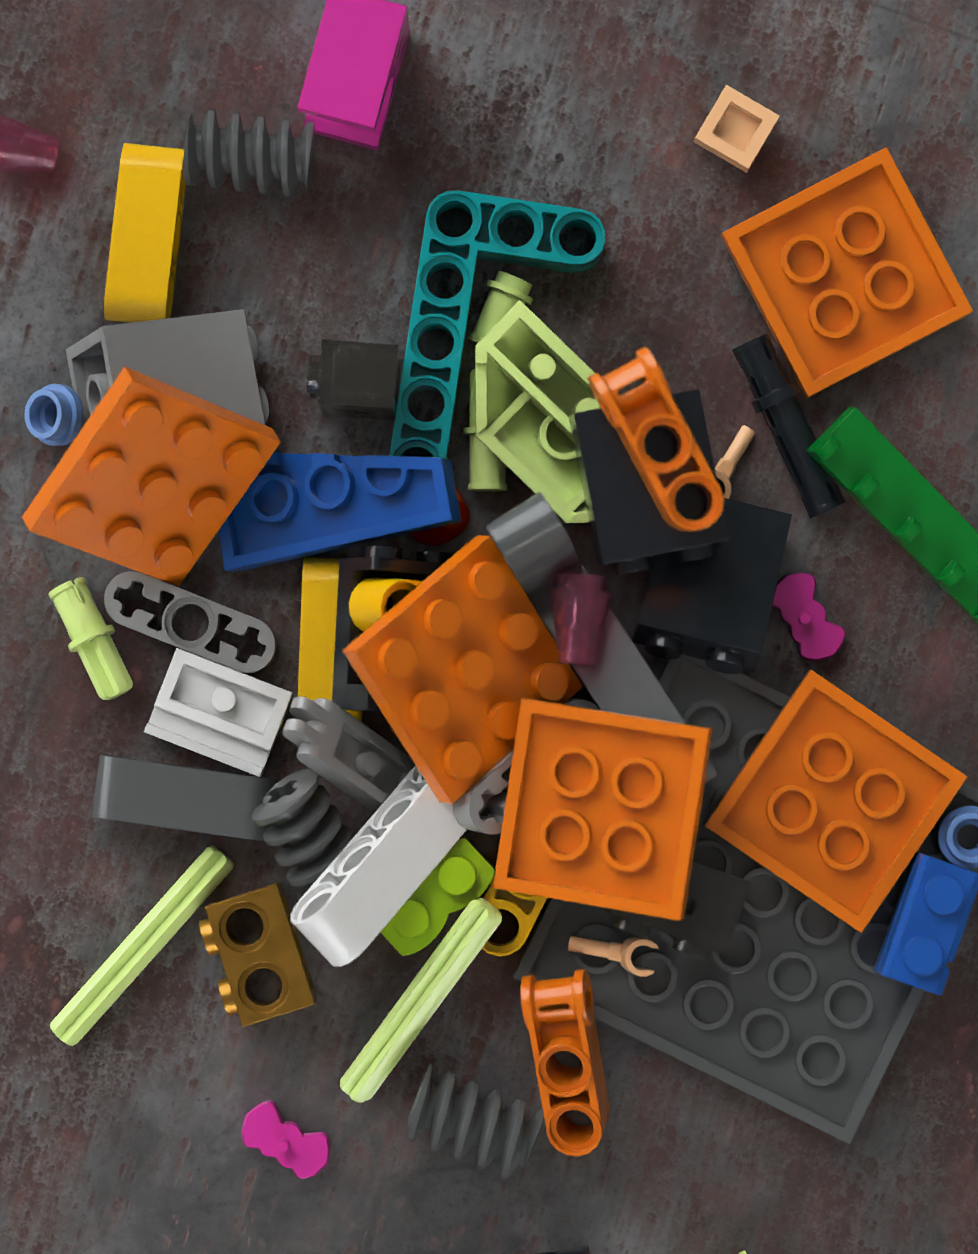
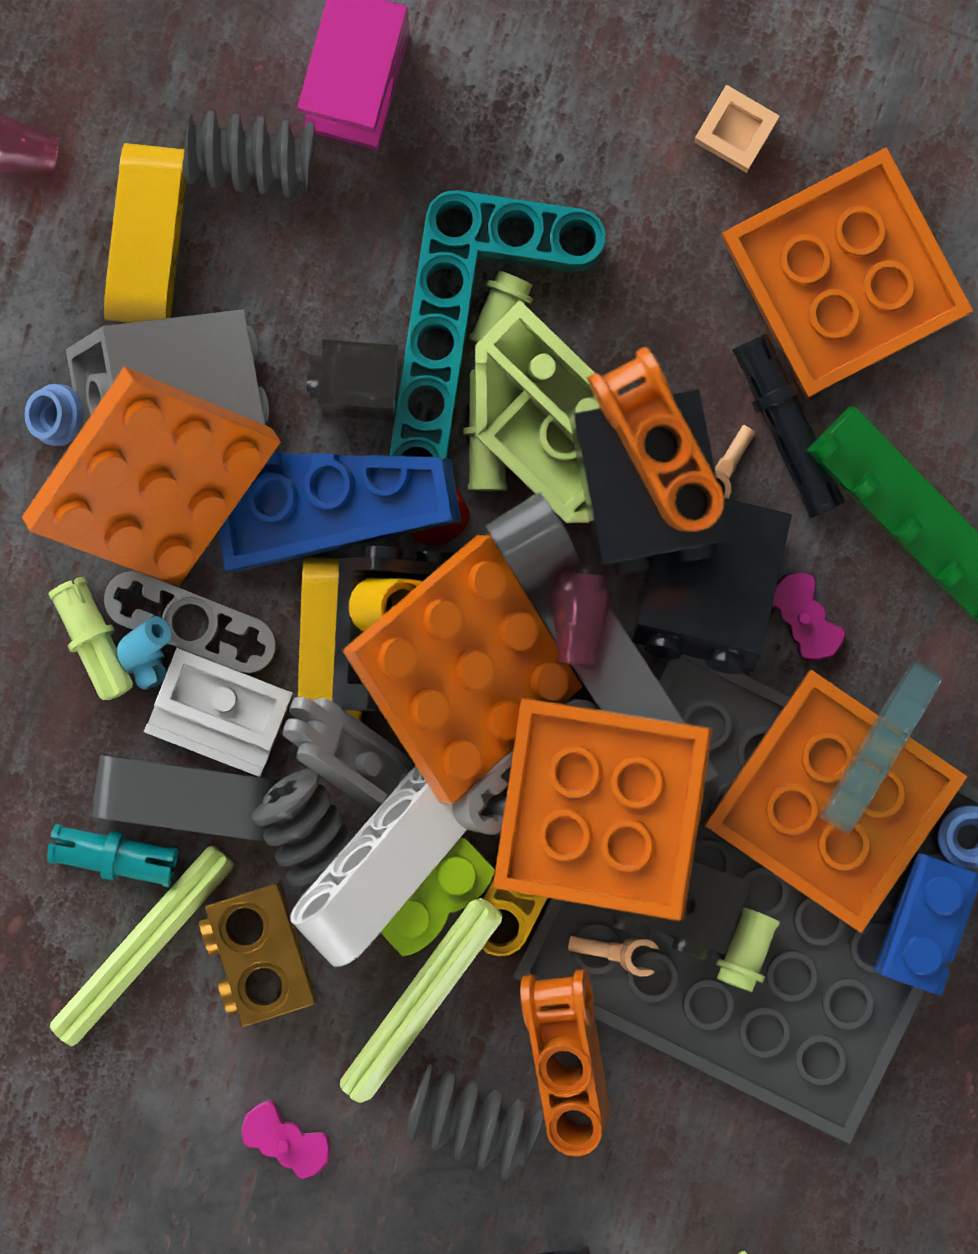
none -> teal pin [47,824,178,887]
none -> medium azure arm [117,616,172,690]
none -> yellowish green pin [716,907,780,992]
none -> clear light blue beam [820,660,942,834]

